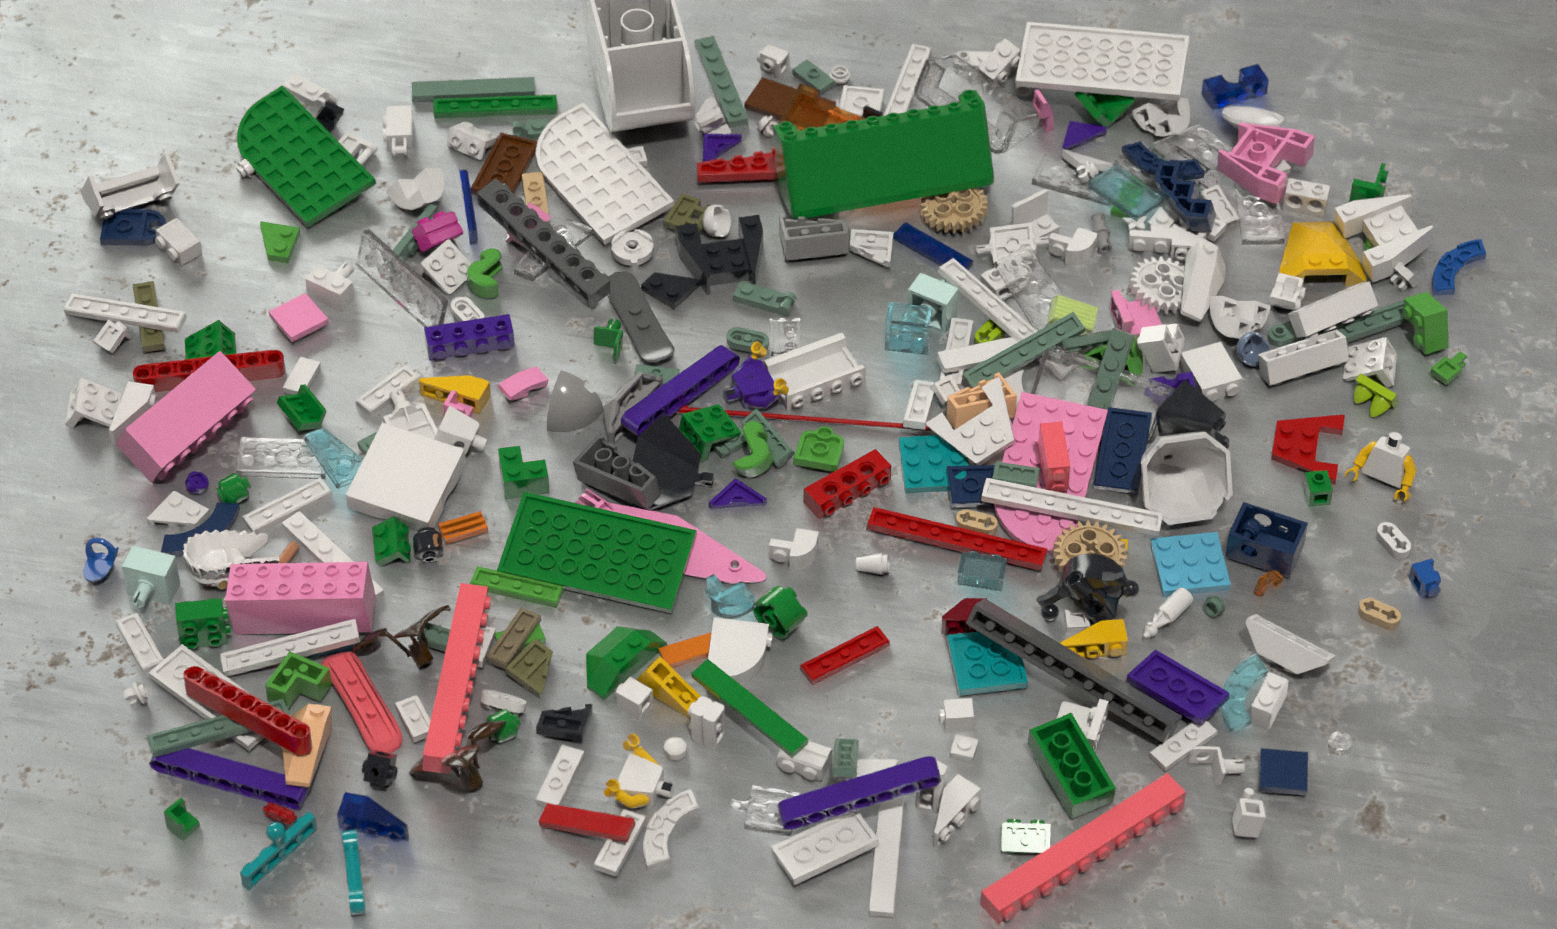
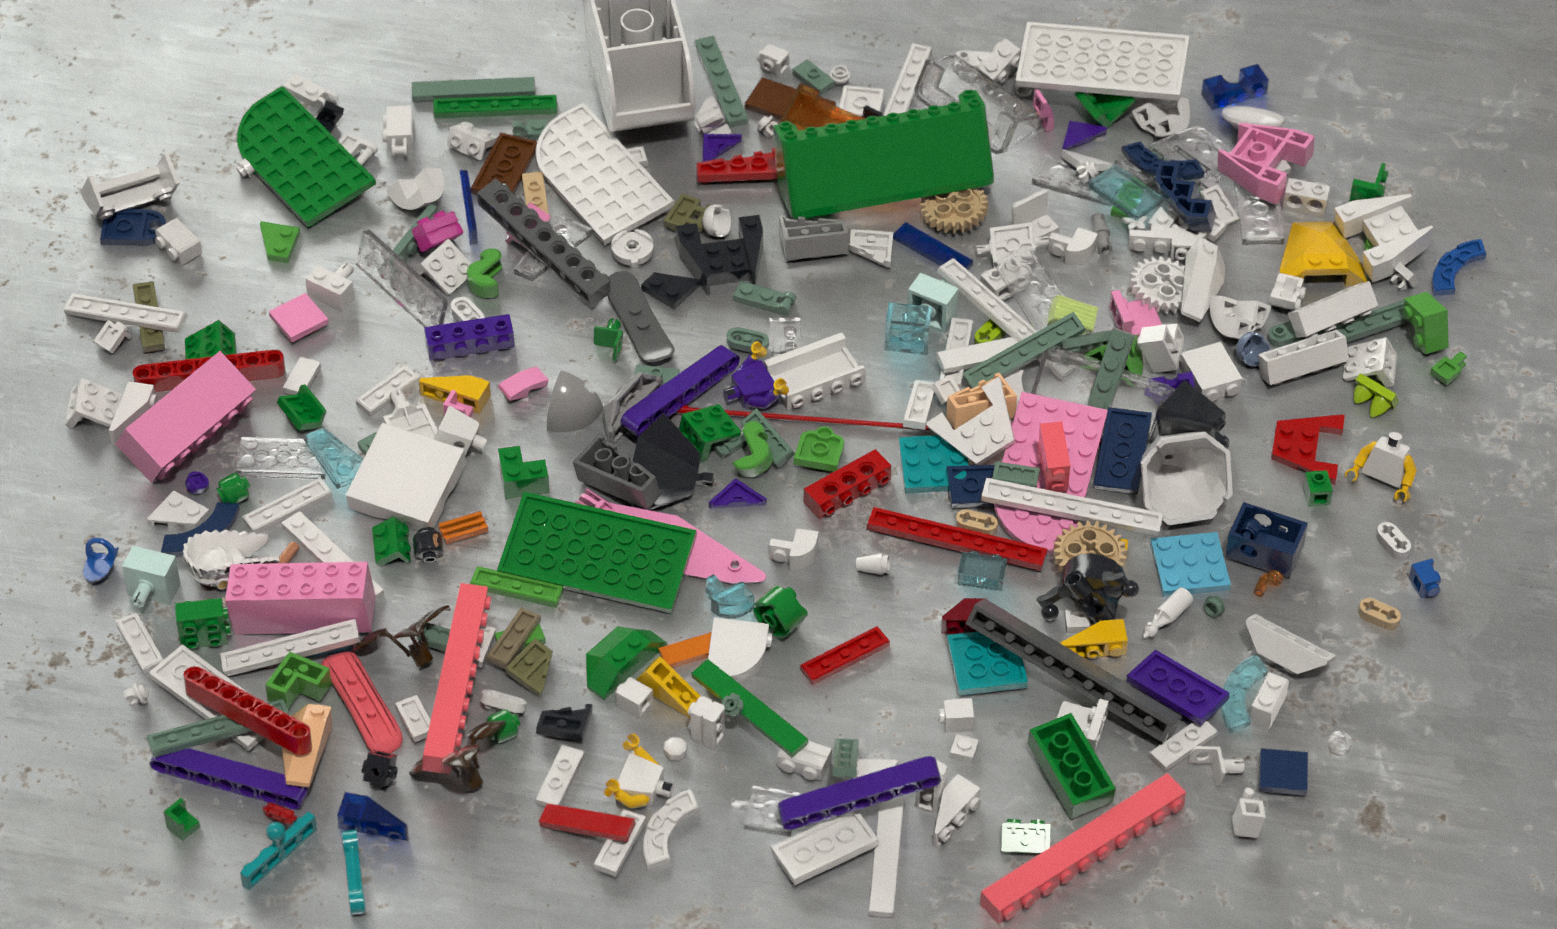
none -> sand green plate [722,694,744,717]

